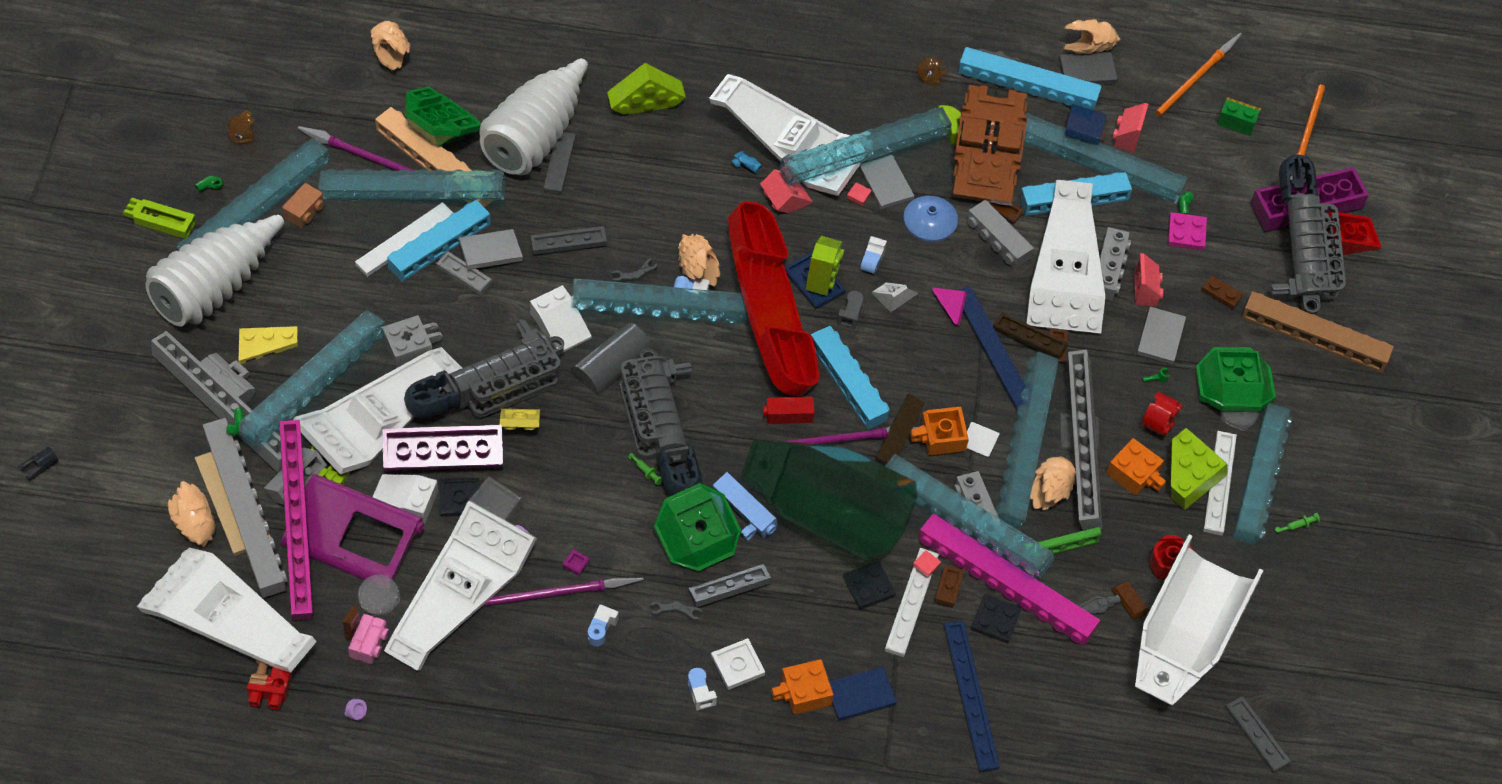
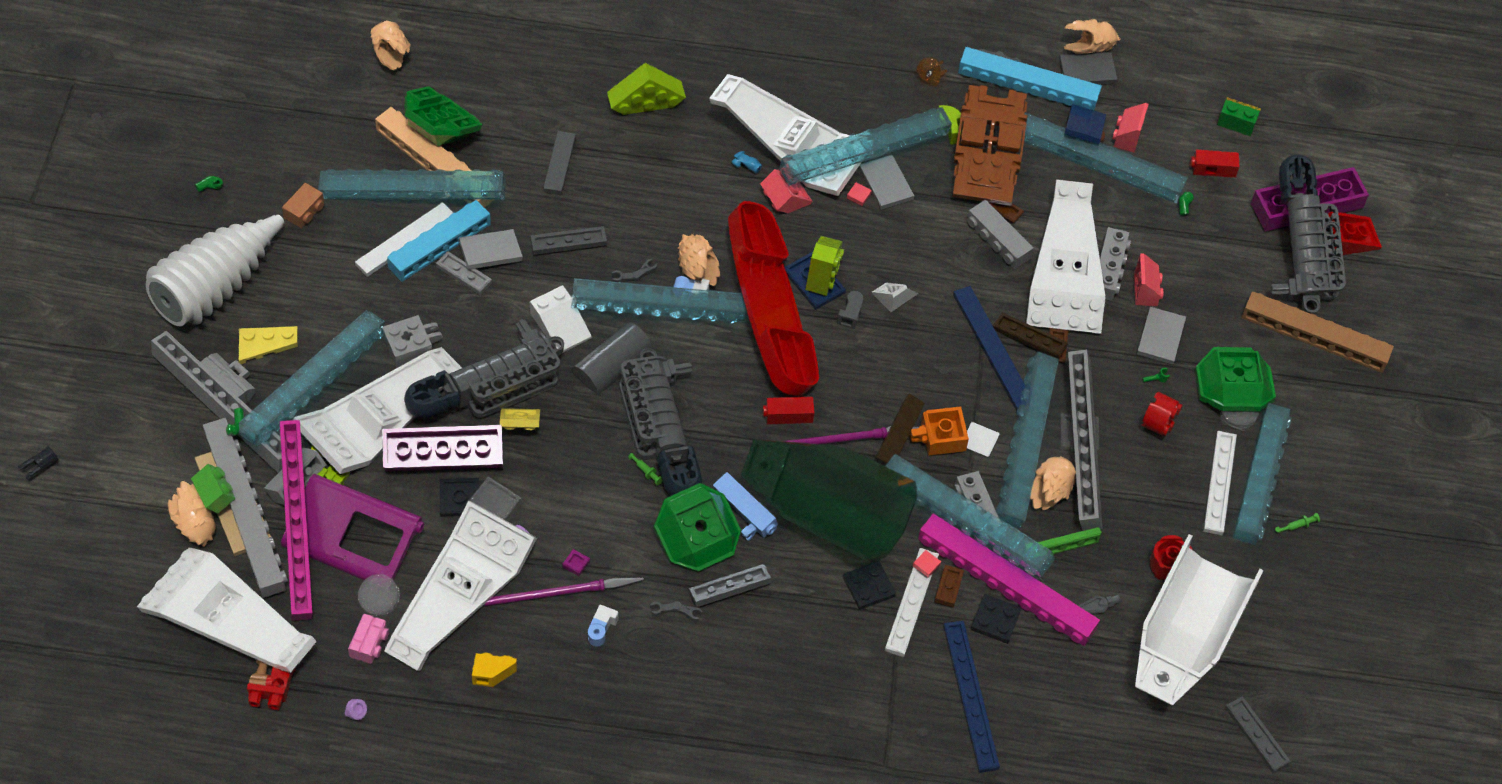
lime hinge [123,198,196,240] -> none
clear light blue brick [176,138,330,251] -> none
clear orange piece [227,110,255,143] -> none
magenta piece [298,126,429,183] -> none
reddish brown tile [342,606,360,641] -> none
white slope [373,474,438,525] -> none
white cone [480,58,588,175] -> none
leg [688,668,717,711] -> none
white plate [711,638,765,690] -> none
orange hinge [771,659,833,714] -> none
medium azure brick [811,326,890,430] -> none
dark blue tile [829,667,897,721] -> none
leg [860,236,887,274] -> none
medium blue dish [903,196,958,242] -> none
dark pink tile [933,288,967,326] -> none
medium azure brick [1019,172,1132,216] -> none
orange hinge [1106,438,1166,495] -> none
reddish brown tile [1111,580,1150,620] -> none
orange piece [1155,33,1242,116] -> none
dark pink plate [1168,212,1207,251] -> none
lime brick [1171,428,1227,510] -> none
reddish brown plate [1201,275,1243,310] -> none
orange piece [1290,85,1325,180] -> none
none -> bright green brick [191,464,235,513]
none -> yellow slope [472,653,517,687]
none -> red brick [1190,149,1240,178]

